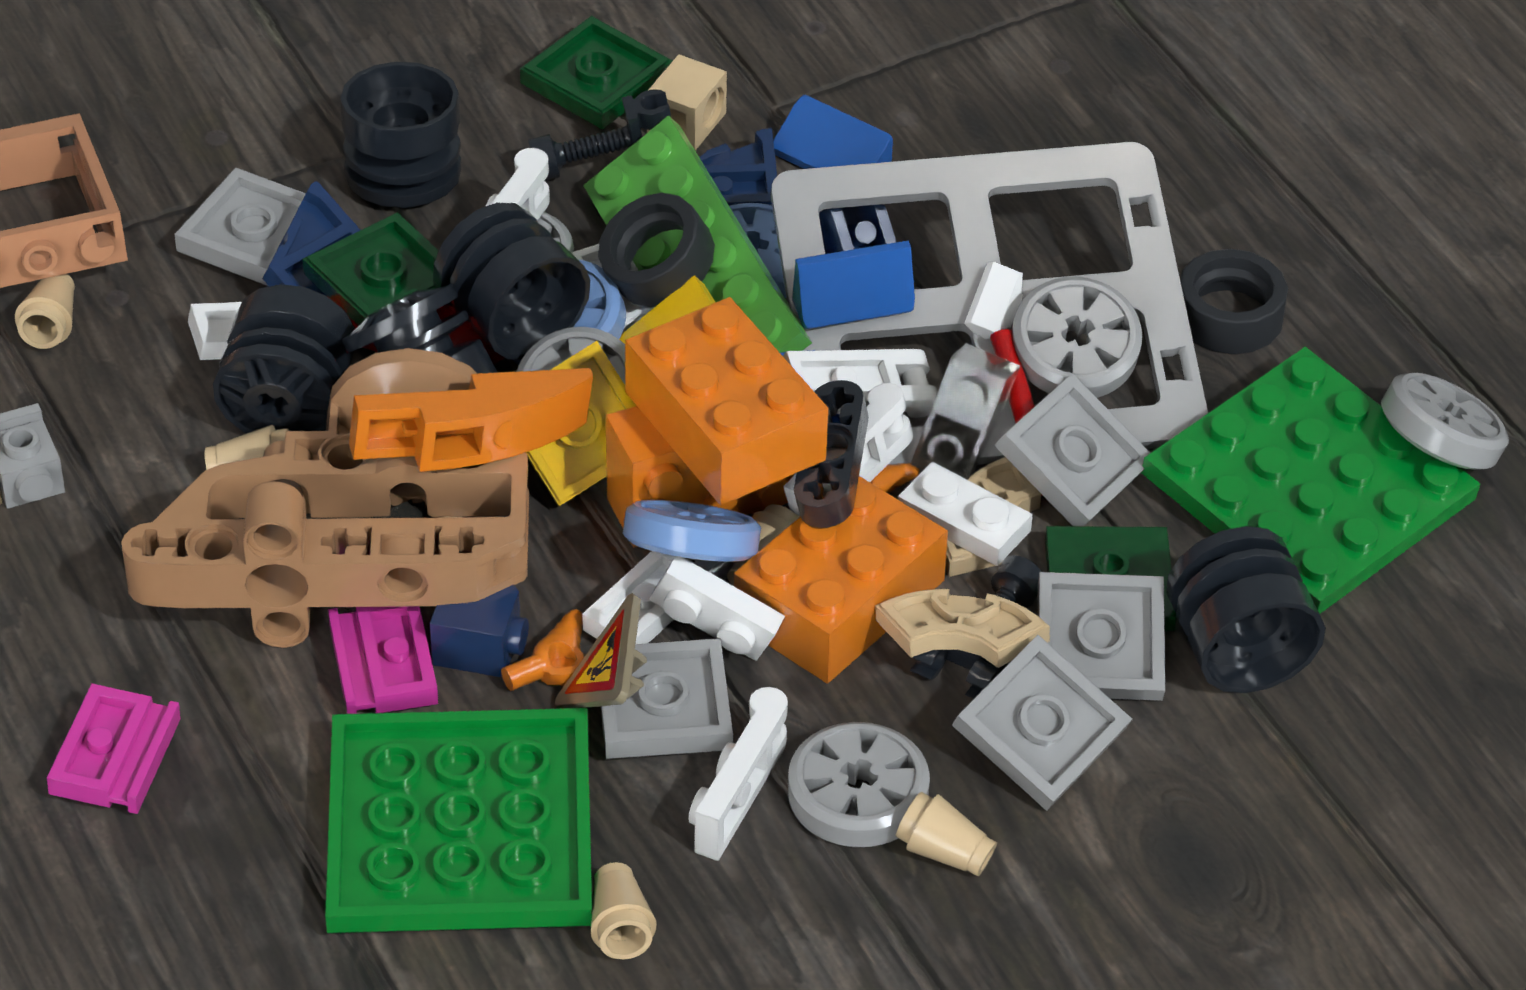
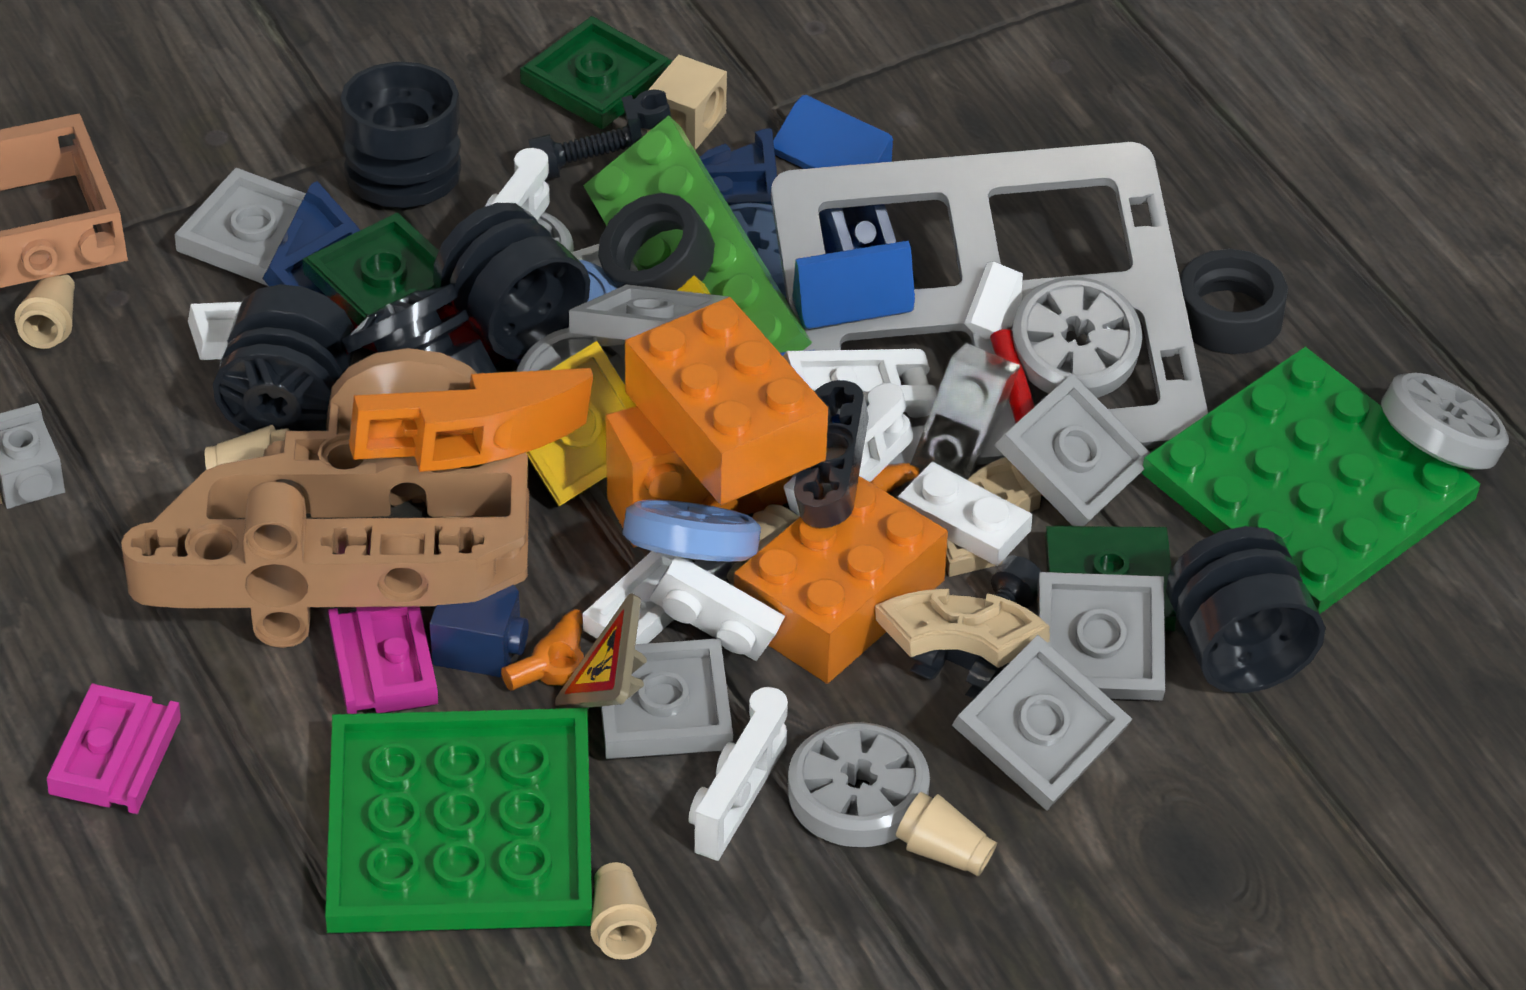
none -> light grey plate [569,285,728,346]

